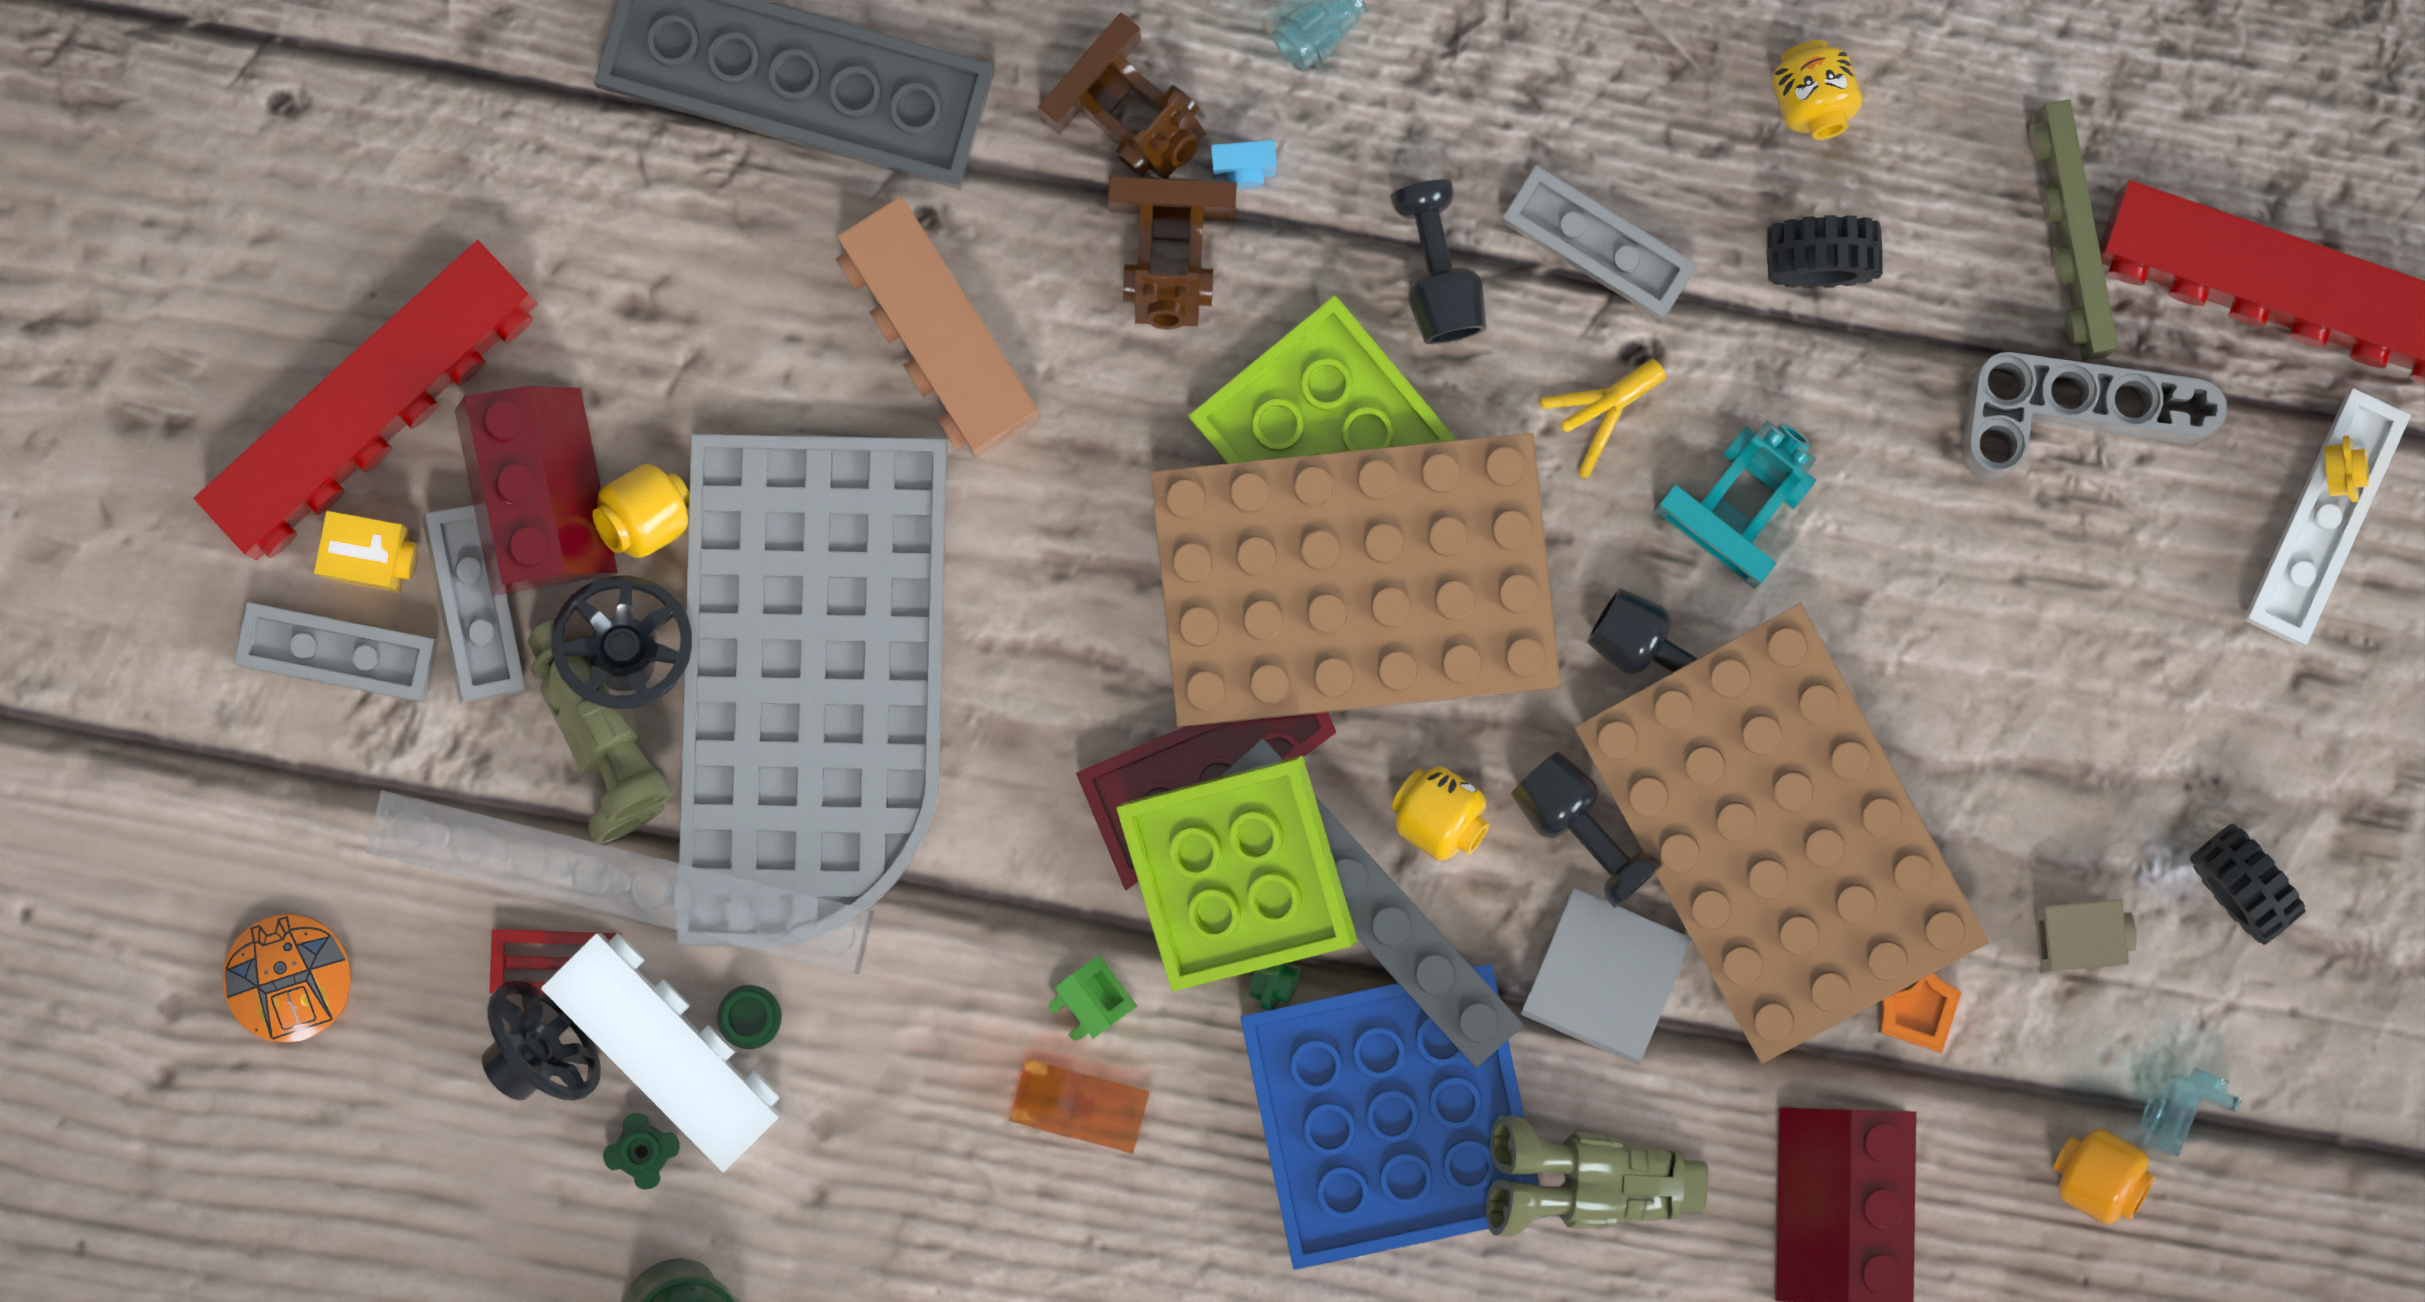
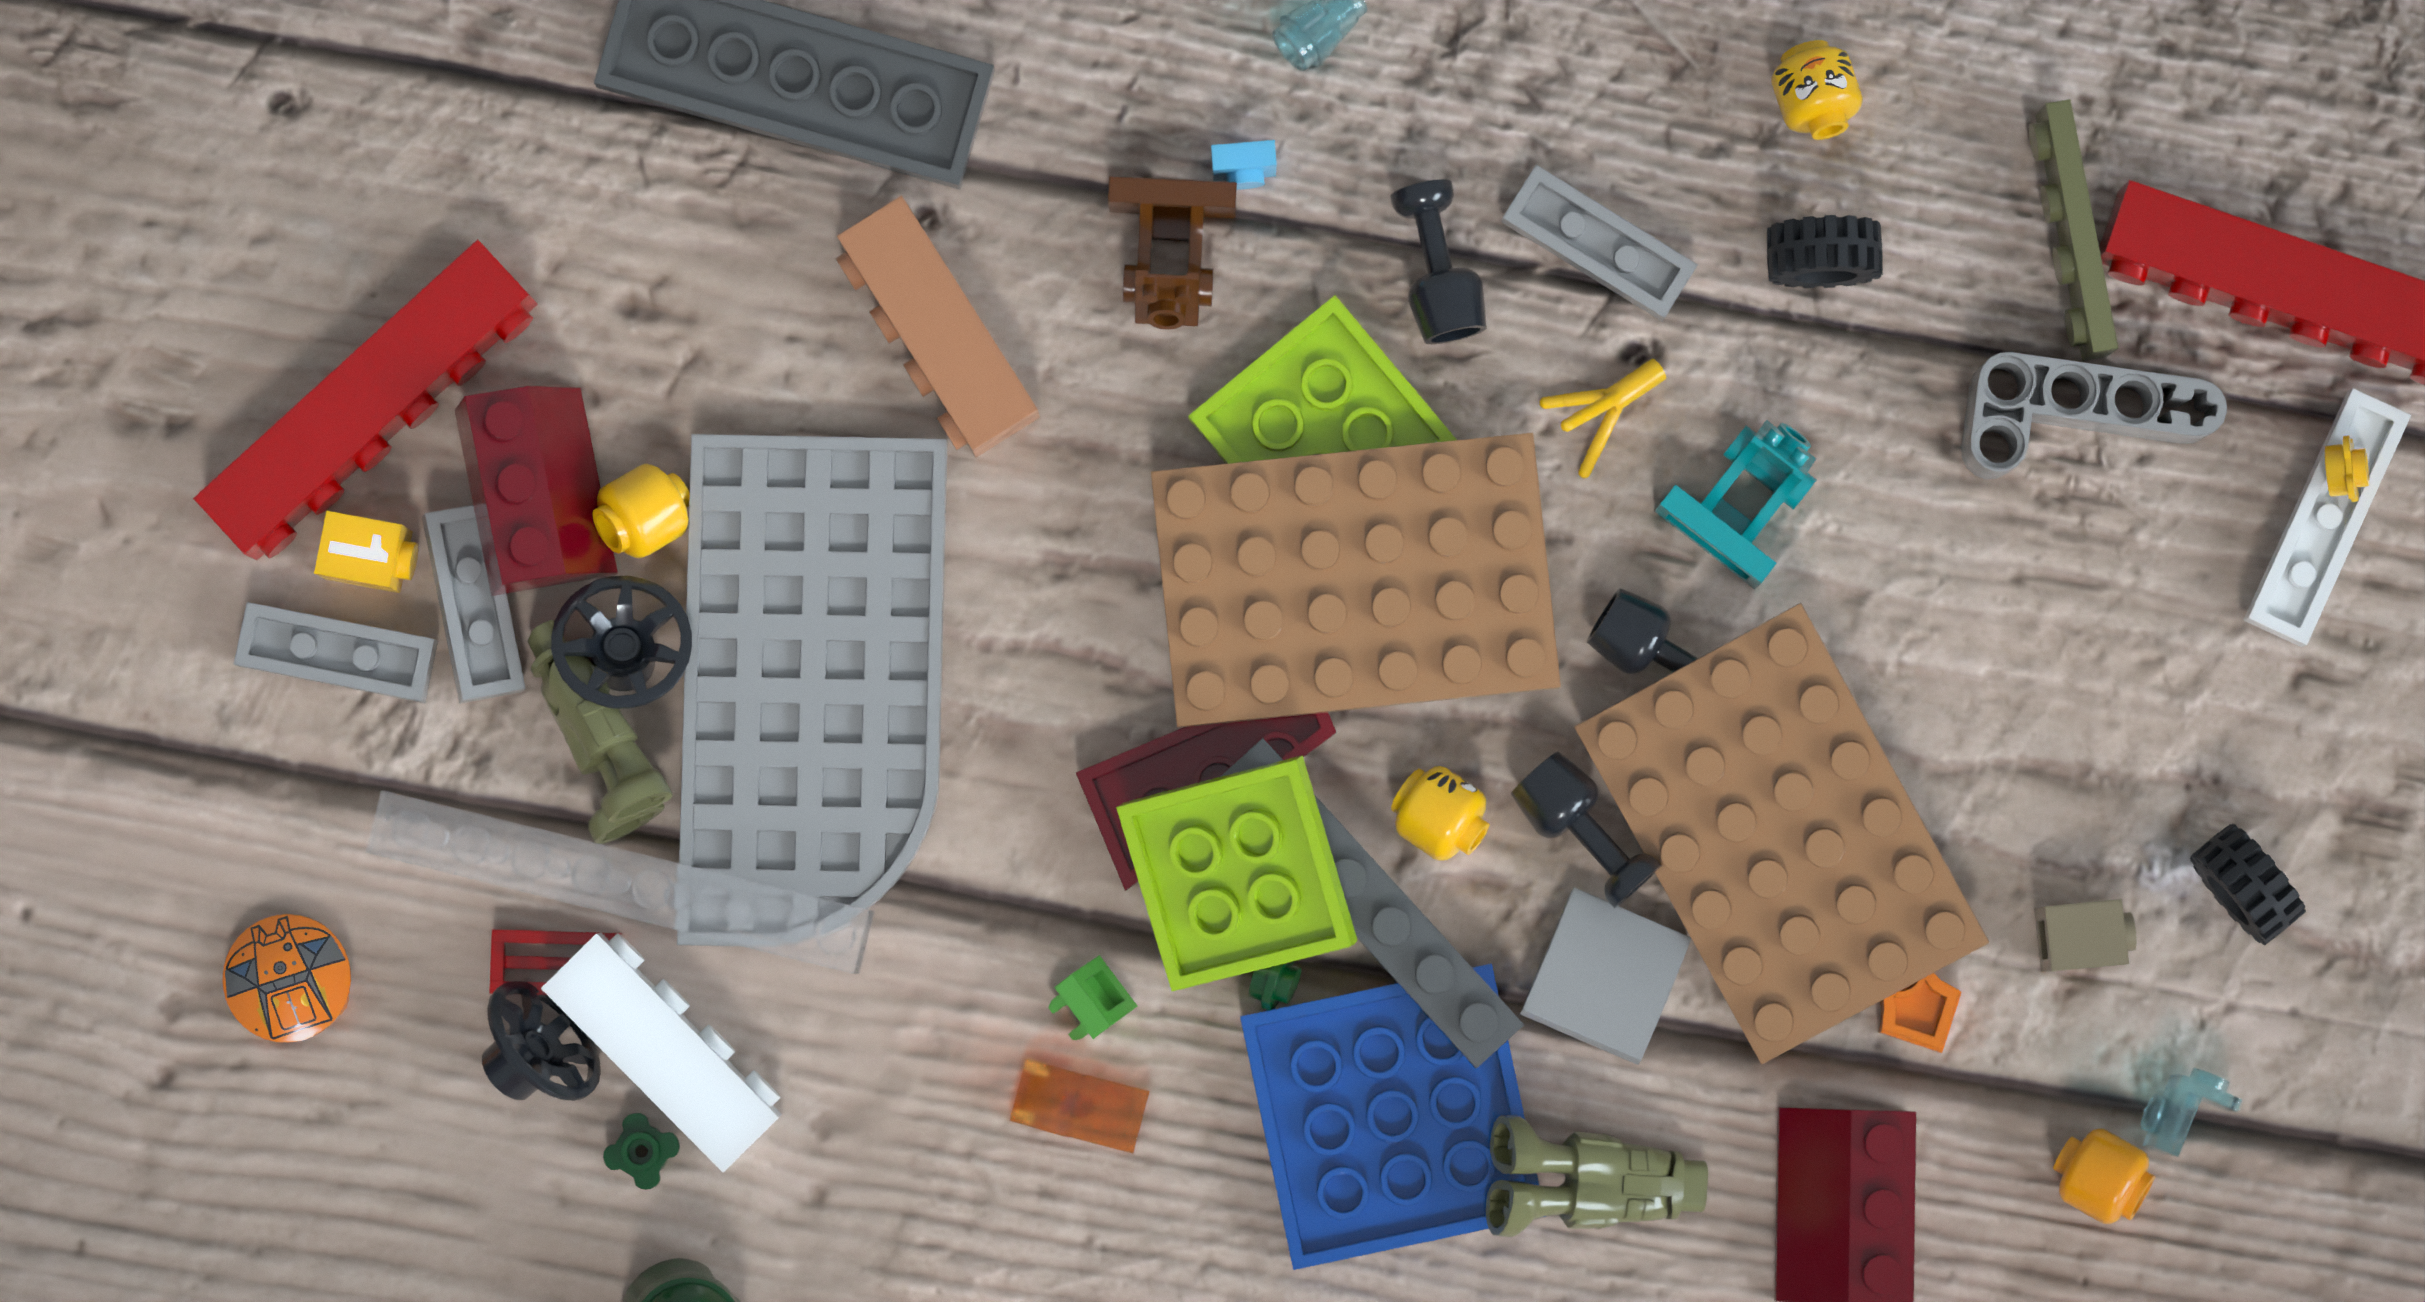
dark green plate [717,985,782,1049] -> none
reddish brown tile [1038,12,1206,179] -> none

